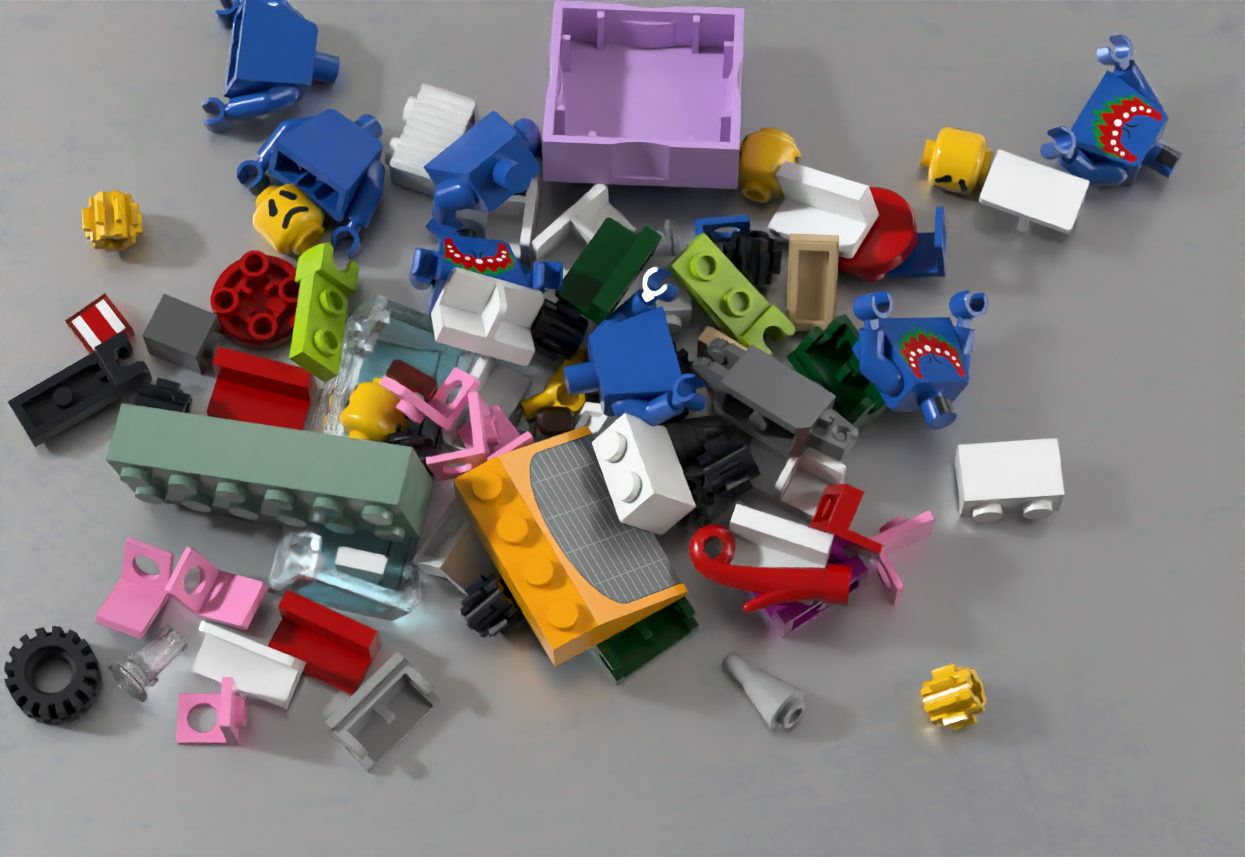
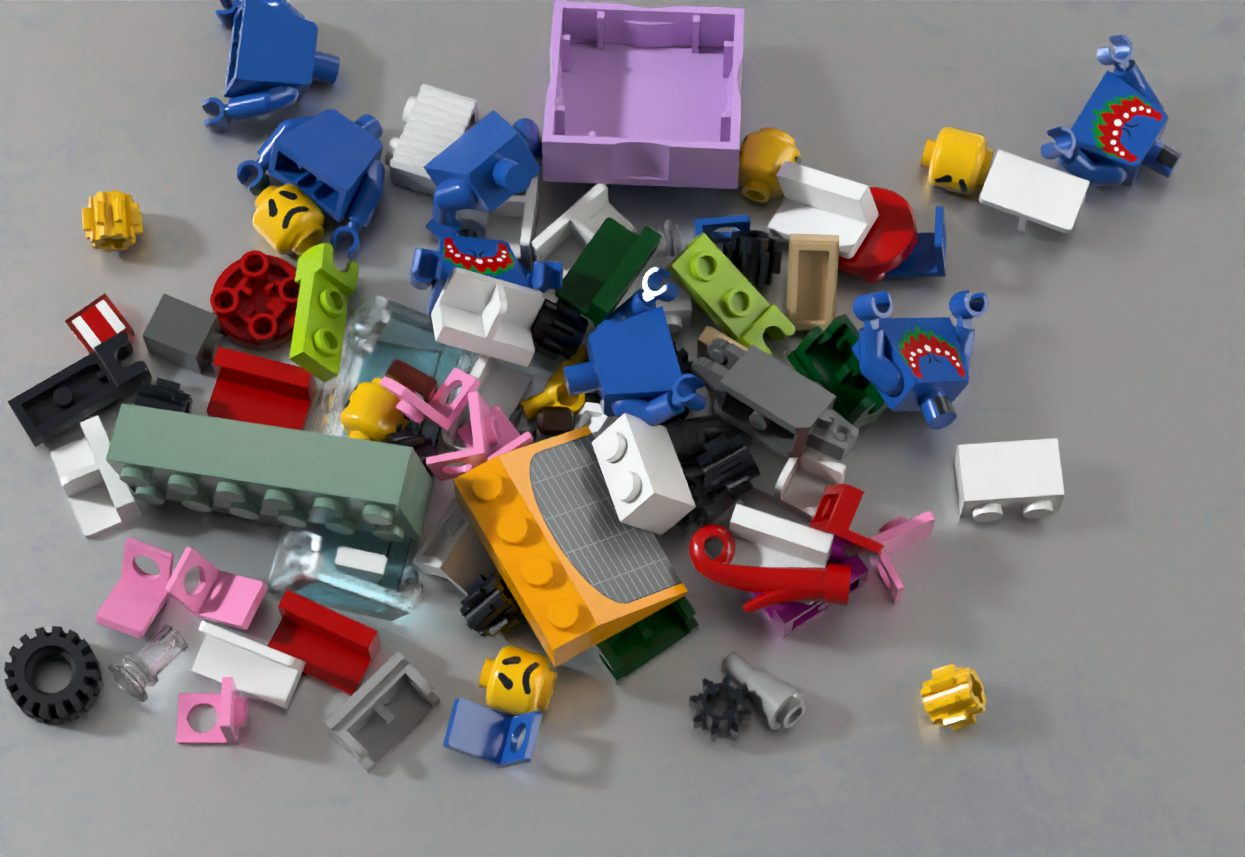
none -> white panel [50,415,141,539]
none -> blue bracket [443,698,542,768]
none -> yellow head [478,646,557,716]
none -> black gear [689,675,752,742]

